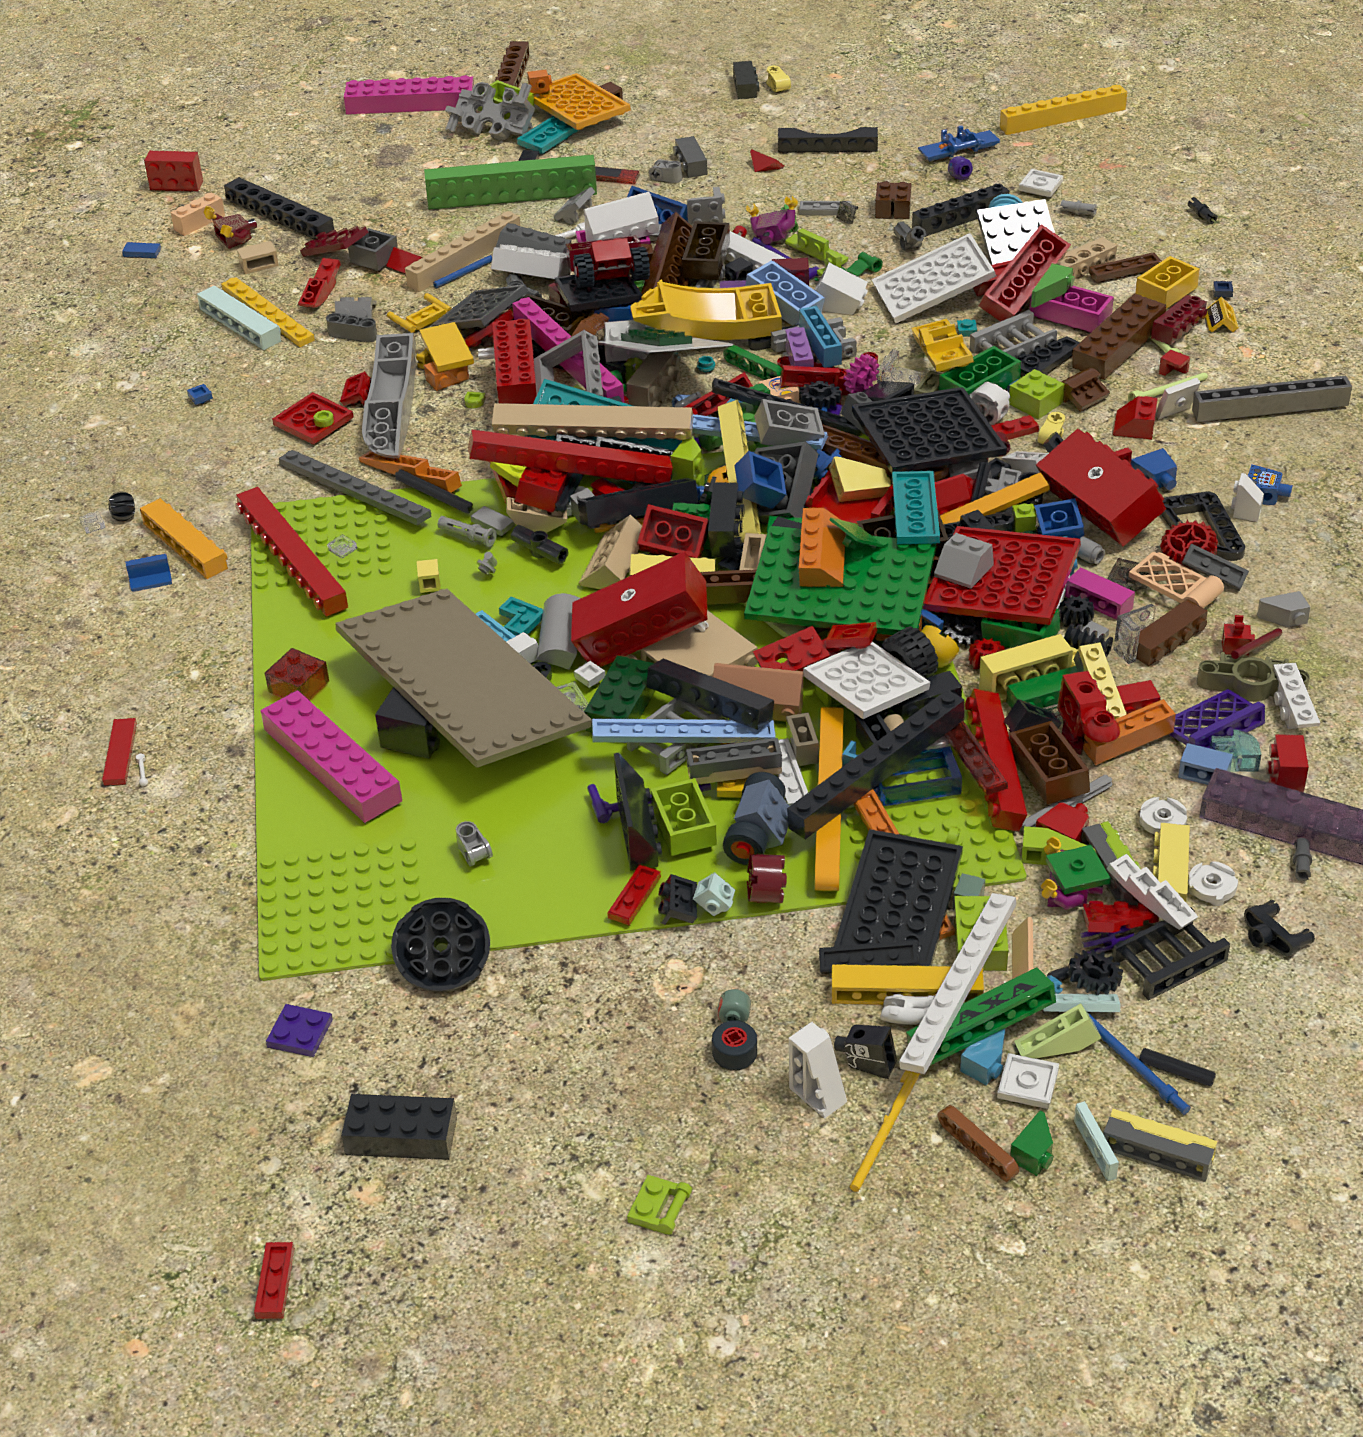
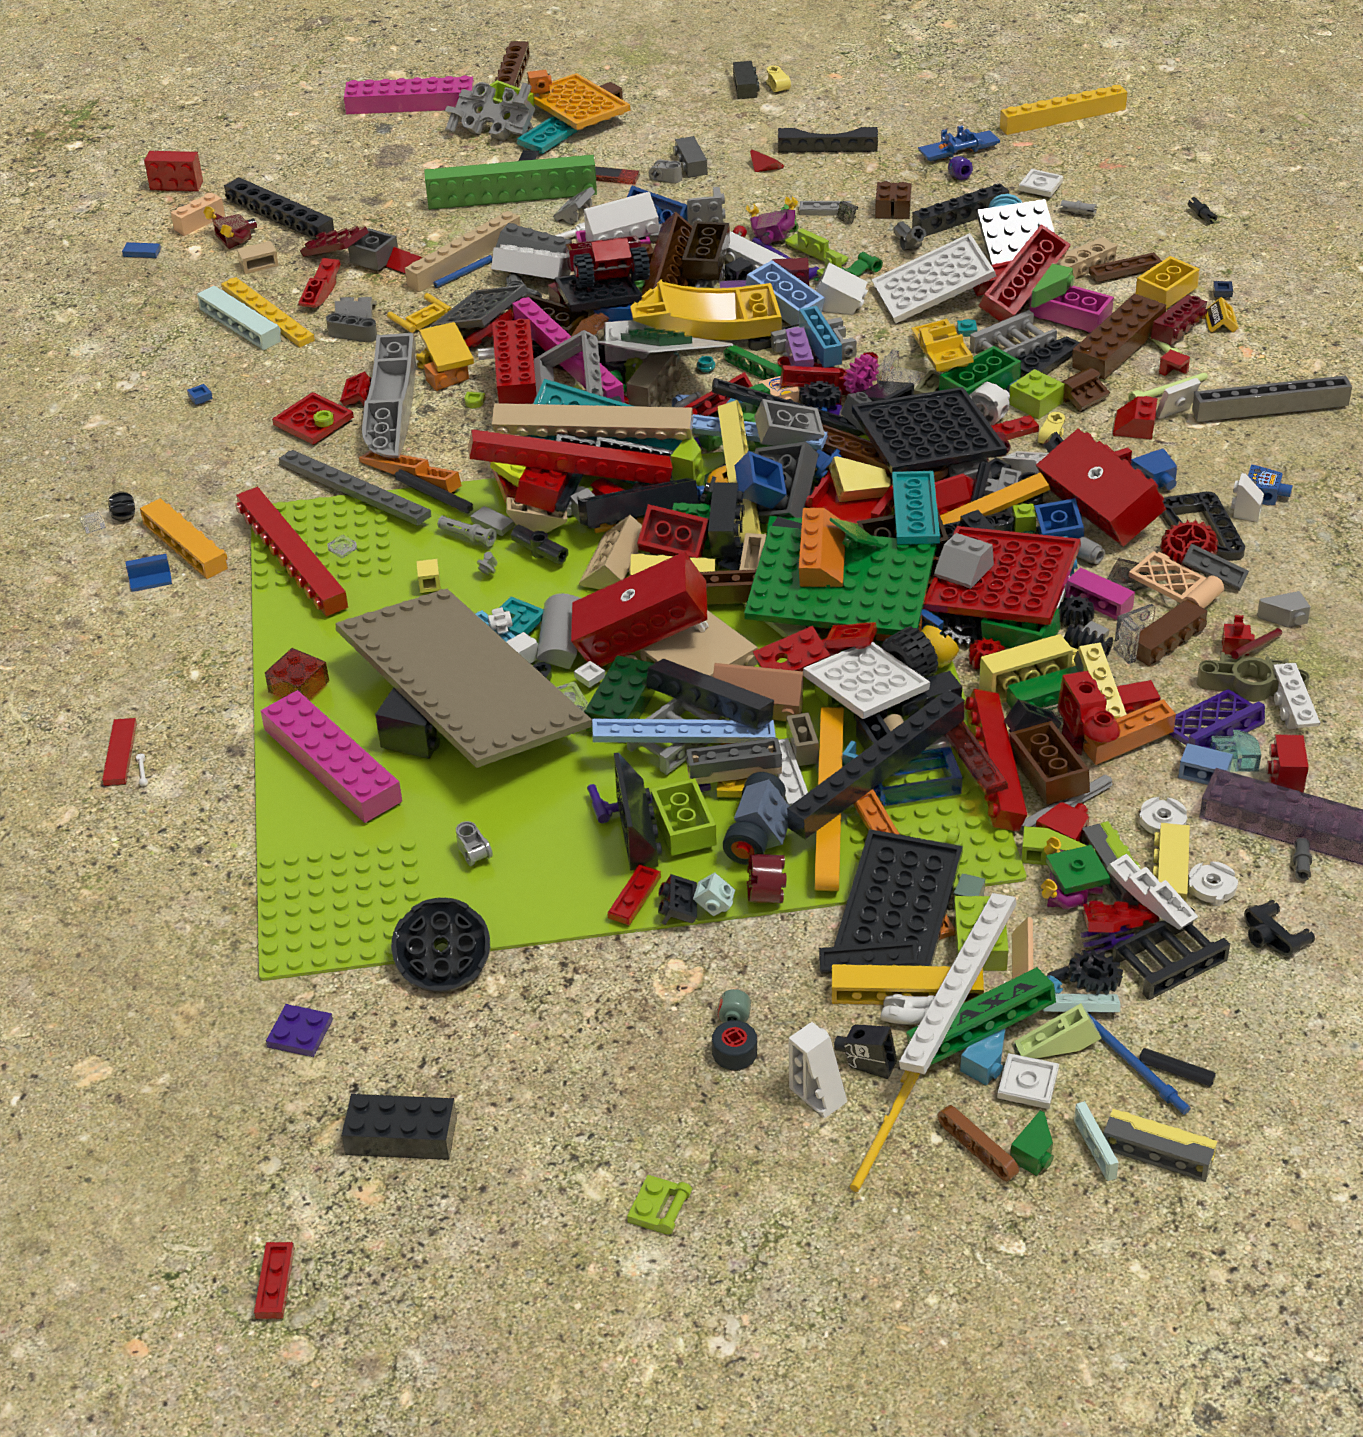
none -> white gear [488,607,512,635]

